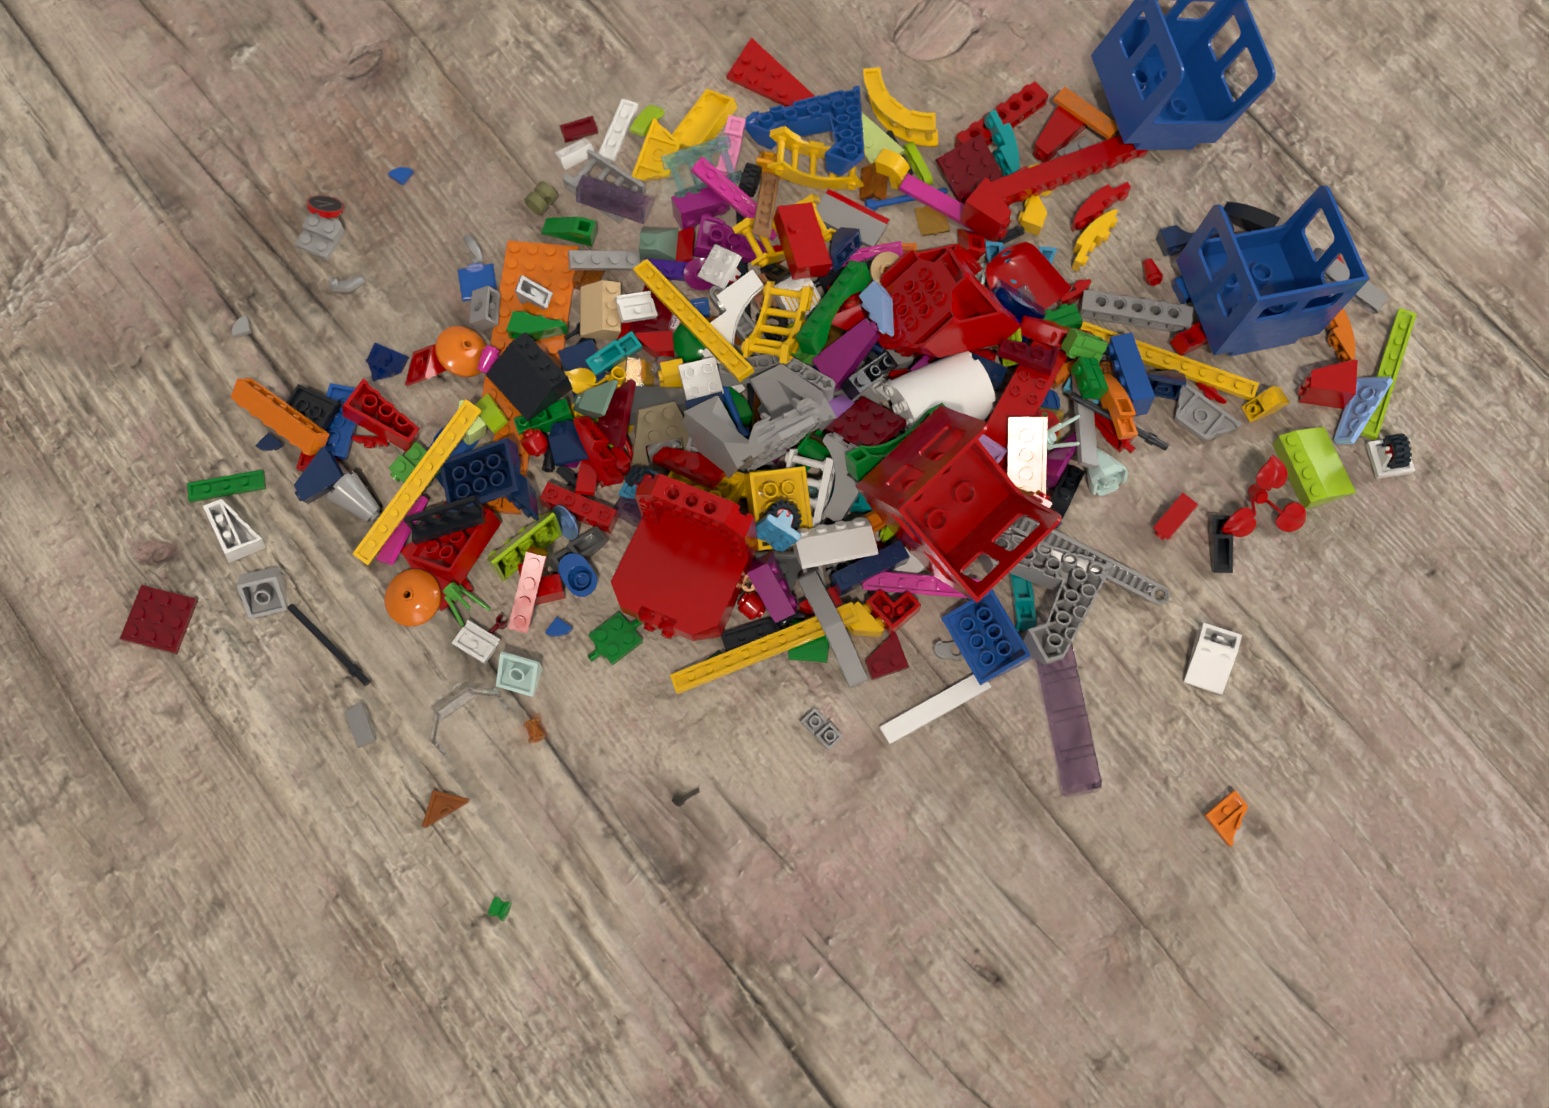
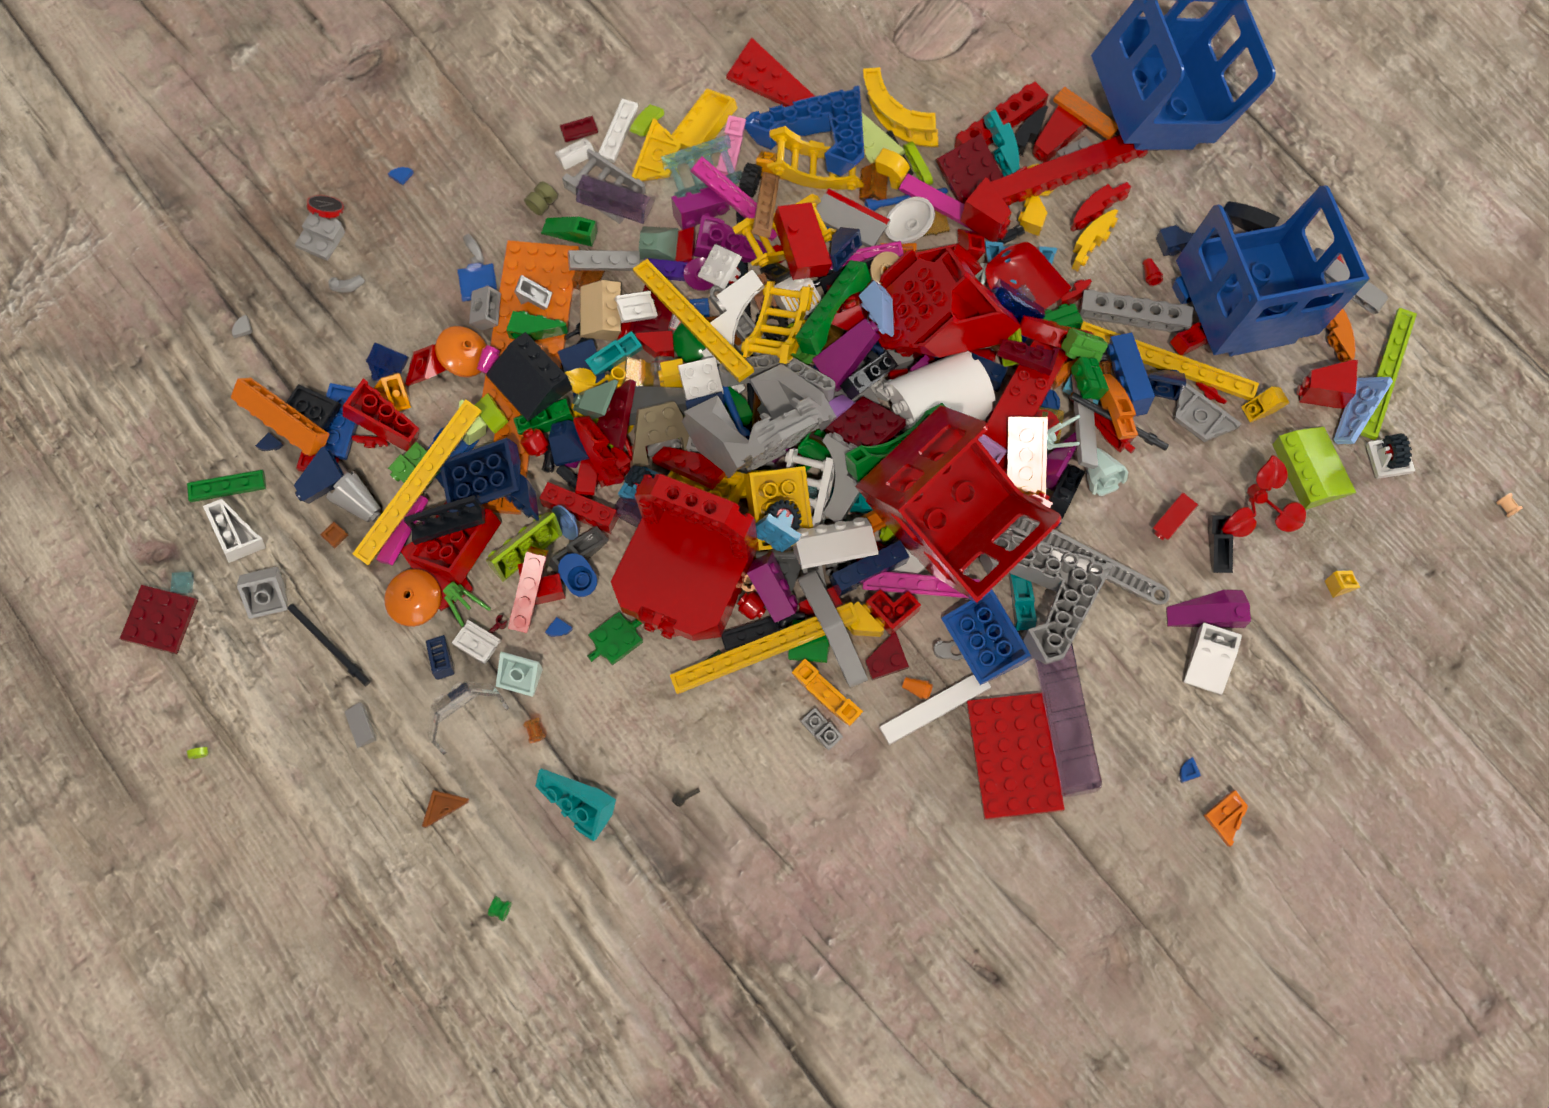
none -> clear light blue plate [170,572,194,593]
none -> lime tile [187,747,209,759]
none -> dark orange tile [320,522,349,549]
none -> light orange slope [373,373,411,411]
none -> dark blue slope [426,635,455,680]
none -> teal wedge [535,768,616,841]
none -> light orange slope [792,659,863,726]
none -> white dish [885,197,935,244]
none -> orange cone [902,677,933,699]
none -> red plate [966,692,1065,820]
none -> black slope [1015,106,1048,156]
none -> magenta wedge [1166,590,1251,628]
none -> blue tile [1180,757,1201,783]
none -> yellow slope [1325,570,1361,598]
none -> light nougat bush [1496,493,1523,518]

